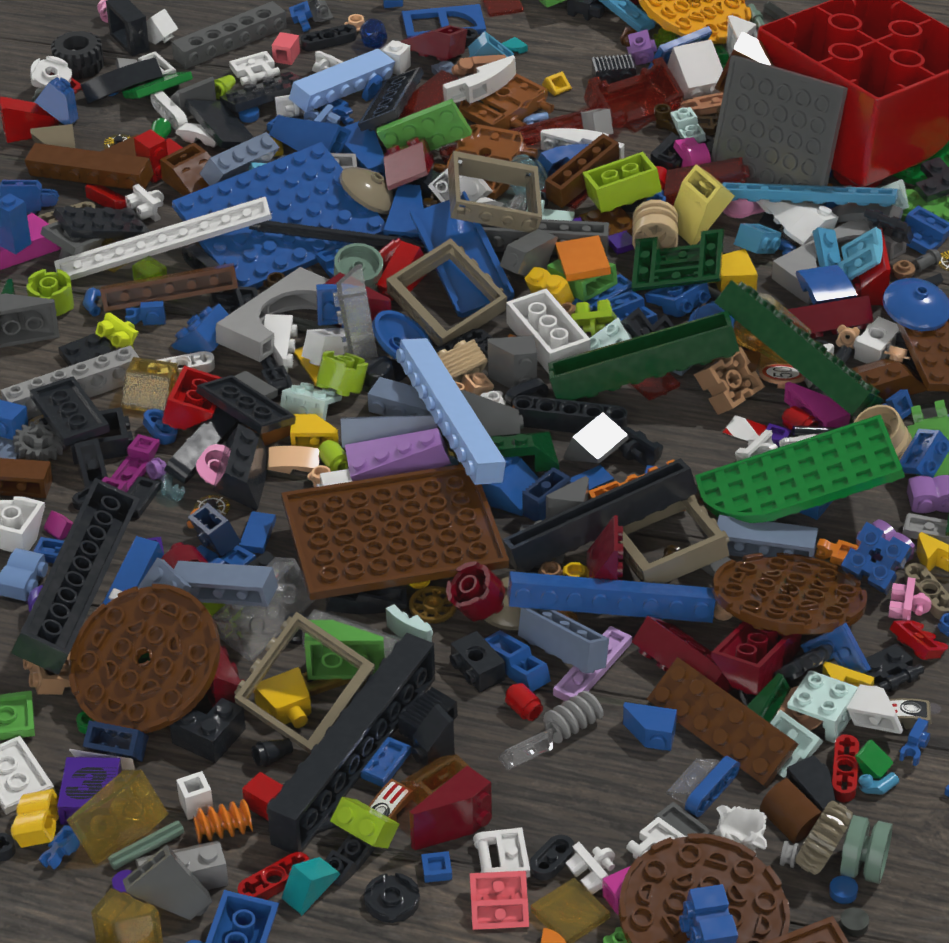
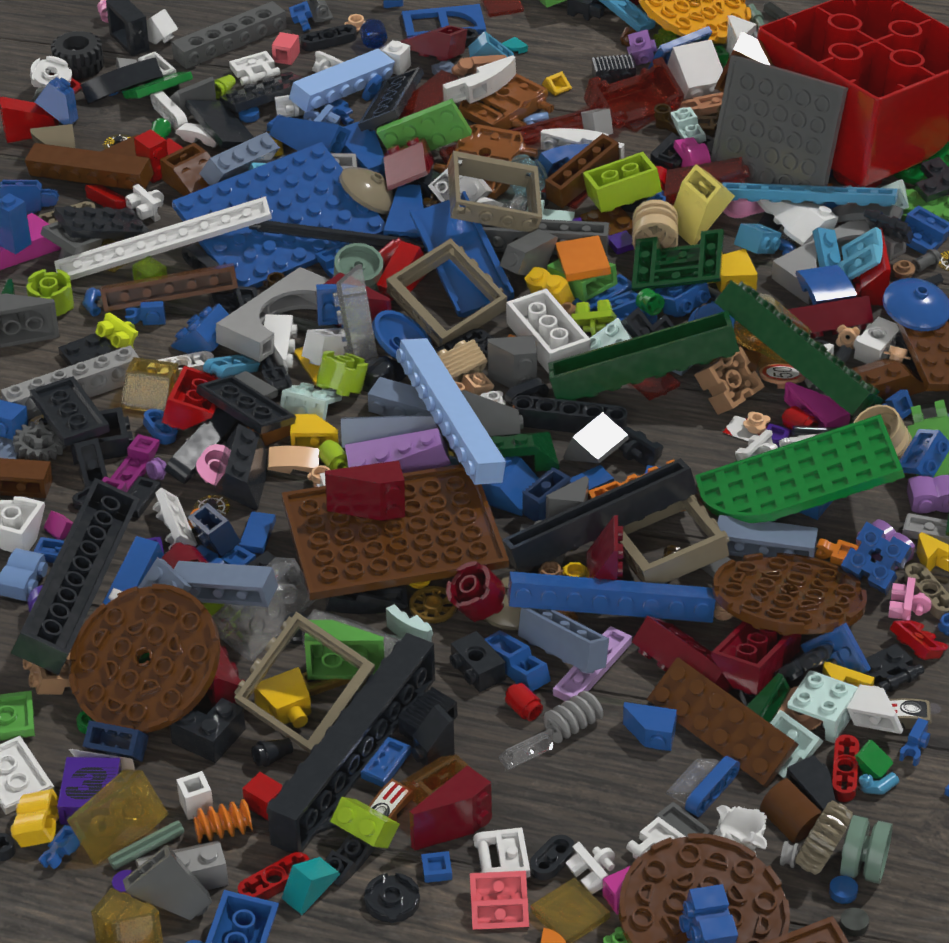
clear light blue arm [161,474,185,501] -> none
none -> white plate [152,488,197,550]
none -> dark azure plate [203,354,260,379]
none -> dark red slope [325,460,405,521]
none -> green wheel [636,288,665,316]
none -> light nougat plate [743,412,770,434]

